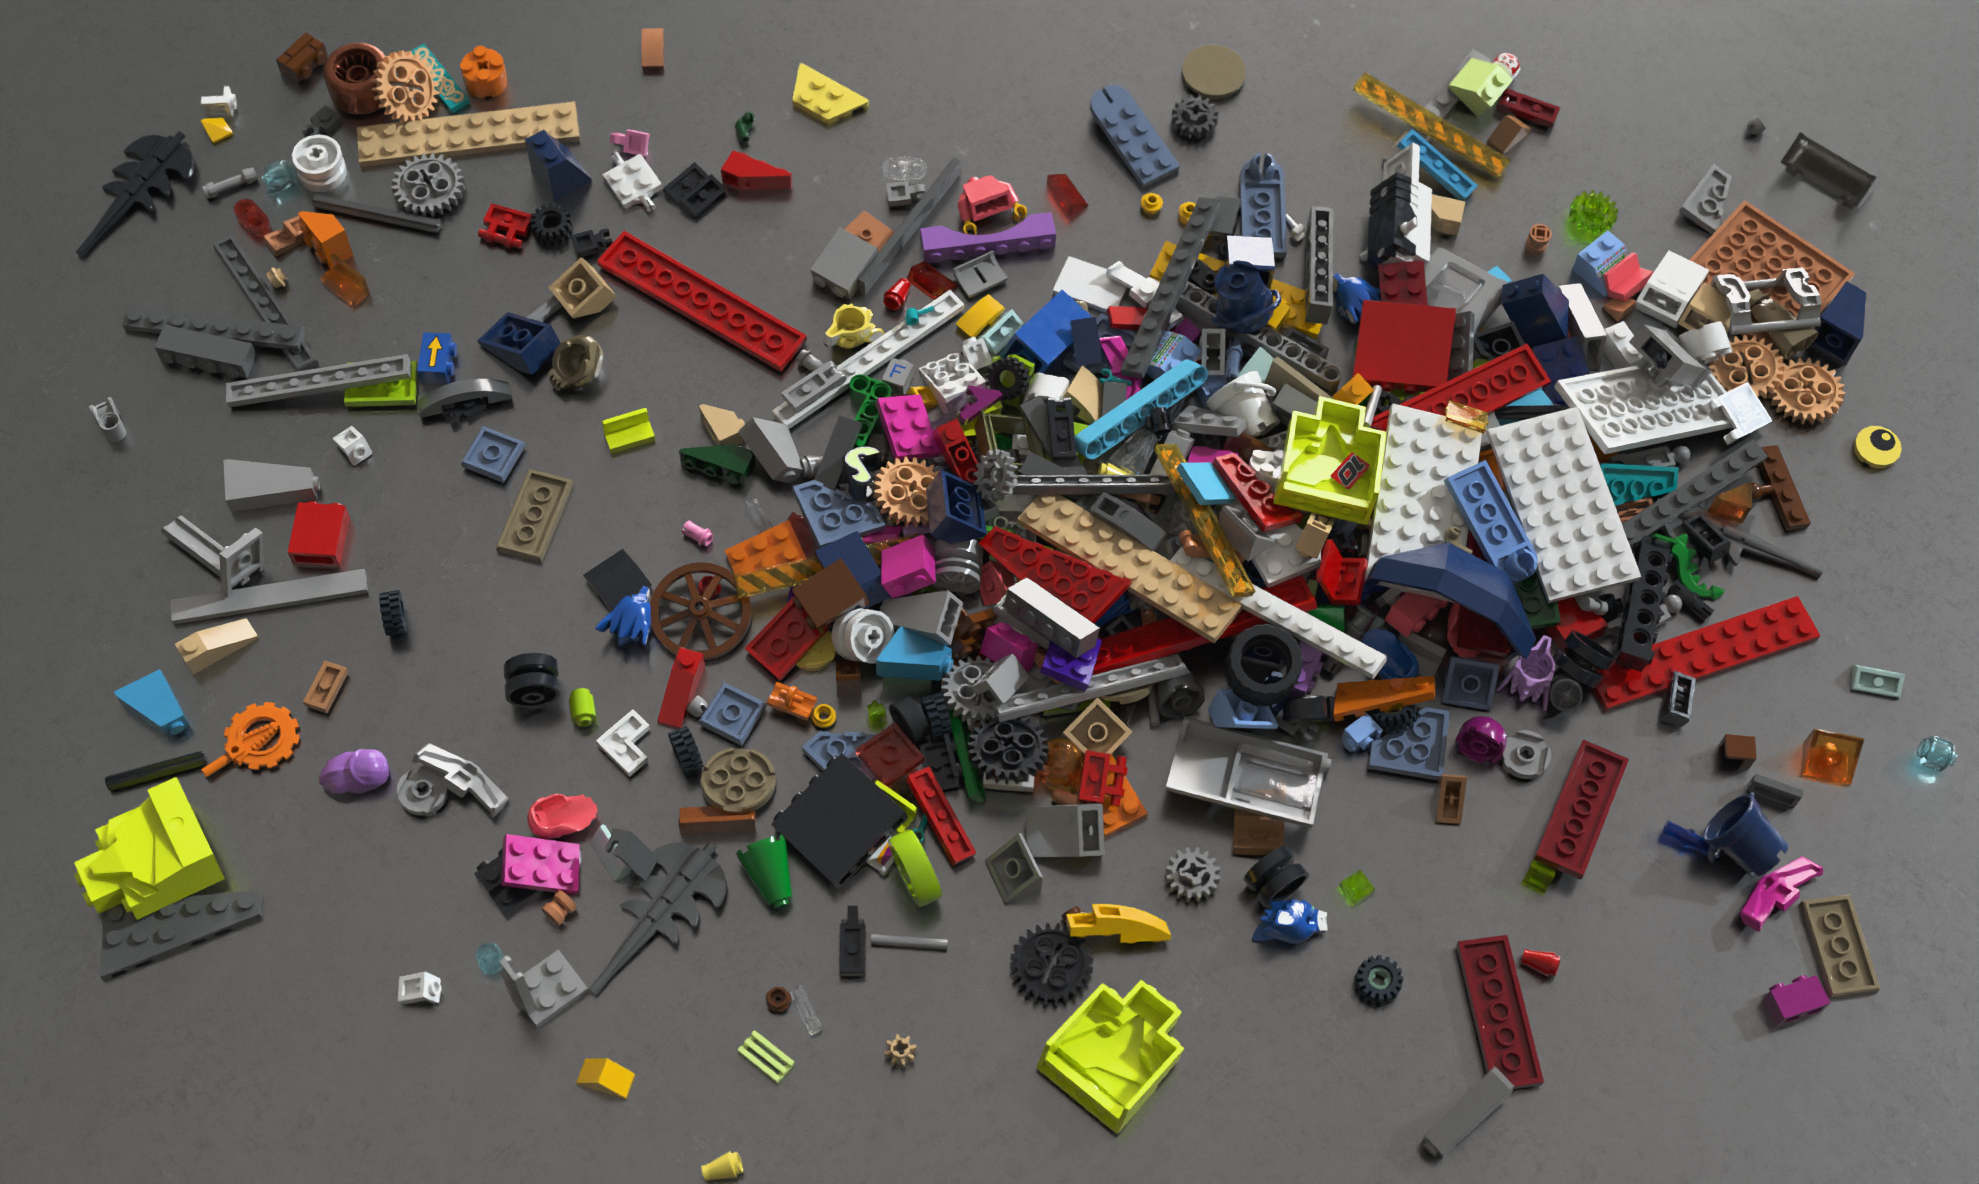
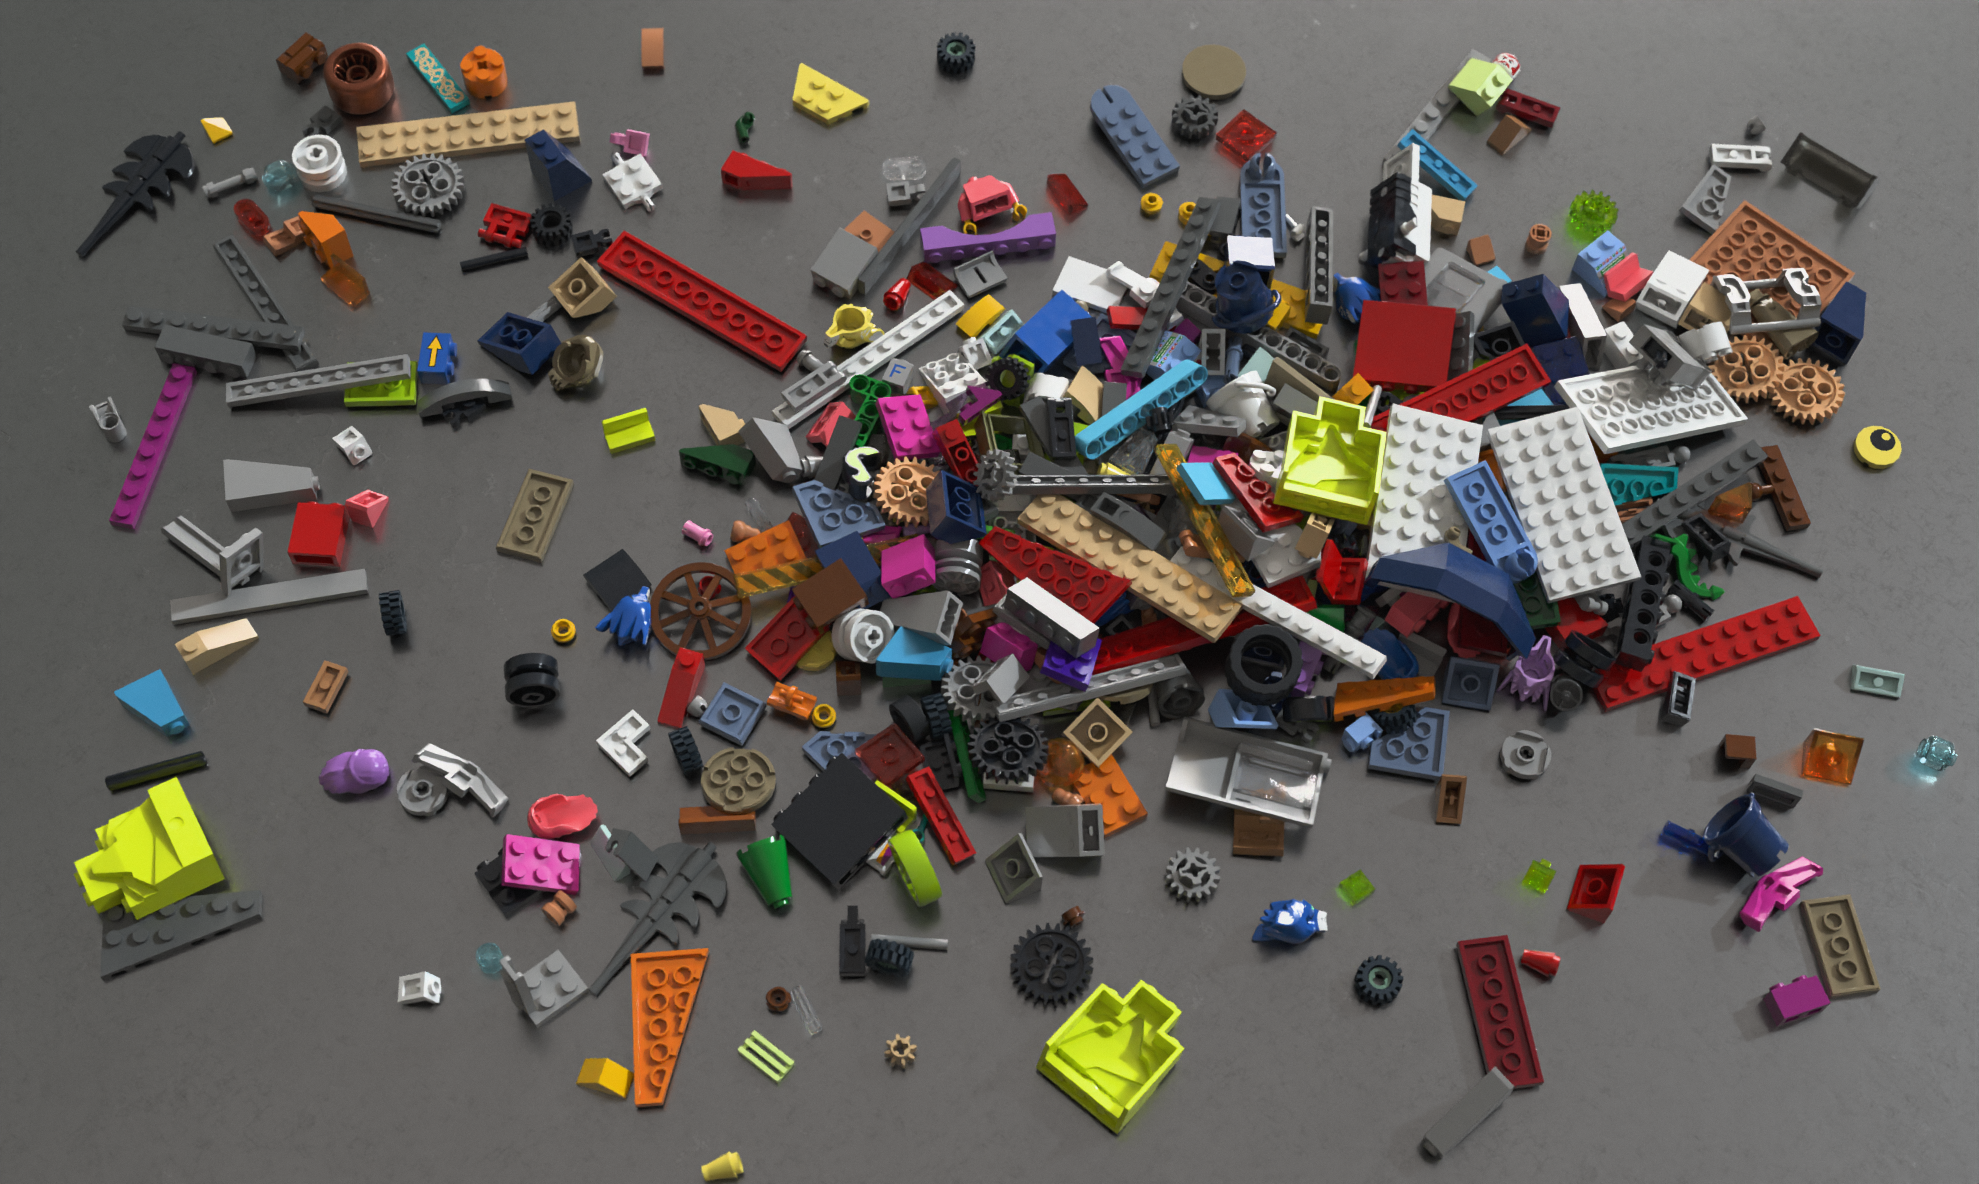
white bracket [201,86,237,118] -> none
orange bar [201,702,300,778] -> none
tan plate [266,268,287,288] -> none
light nougat gear [372,50,439,122] -> none
sand blue plate [461,426,525,483] -> none
lime brick [569,688,596,727] -> none
black slope [662,162,727,217] -> none
clear neon green plate [867,700,887,724] -> none
teal hand [905,306,934,326] -> none
yellow slope [1066,904,1171,944] -> none
red plate [1078,750,1128,807] -> none
teal hand [1099,369,1132,387] -> none
black wheel [1243,845,1310,909] -> none
sticker [1331,452,1370,489] -> none
clear yellow tile [1353,72,1511,179] -> none
clear yellow piece [1444,400,1489,434] -> none
magenta cylinder [1455,716,1507,763] -> none
dark red plate [1534,739,1629,880] -> none
flag [1704,382,1772,445] -> none
none -> magenta plate [109,363,197,529]
none -> coral slope [345,490,389,528]
none -> black bar [460,247,528,271]
none -> yellow plate [551,619,576,643]
none -> orange wing [631,948,709,1108]
none -> nougat piece [730,520,760,543]
none -> coral panel [806,402,856,447]
none -> black bush [864,939,914,977]
none -> black bush [937,32,975,73]
none -> clear red plate [1216,109,1277,162]
none -> nougat slope [1466,235,1496,266]
none -> red slope [1567,864,1625,923]
none -> white plate [1709,144,1772,172]

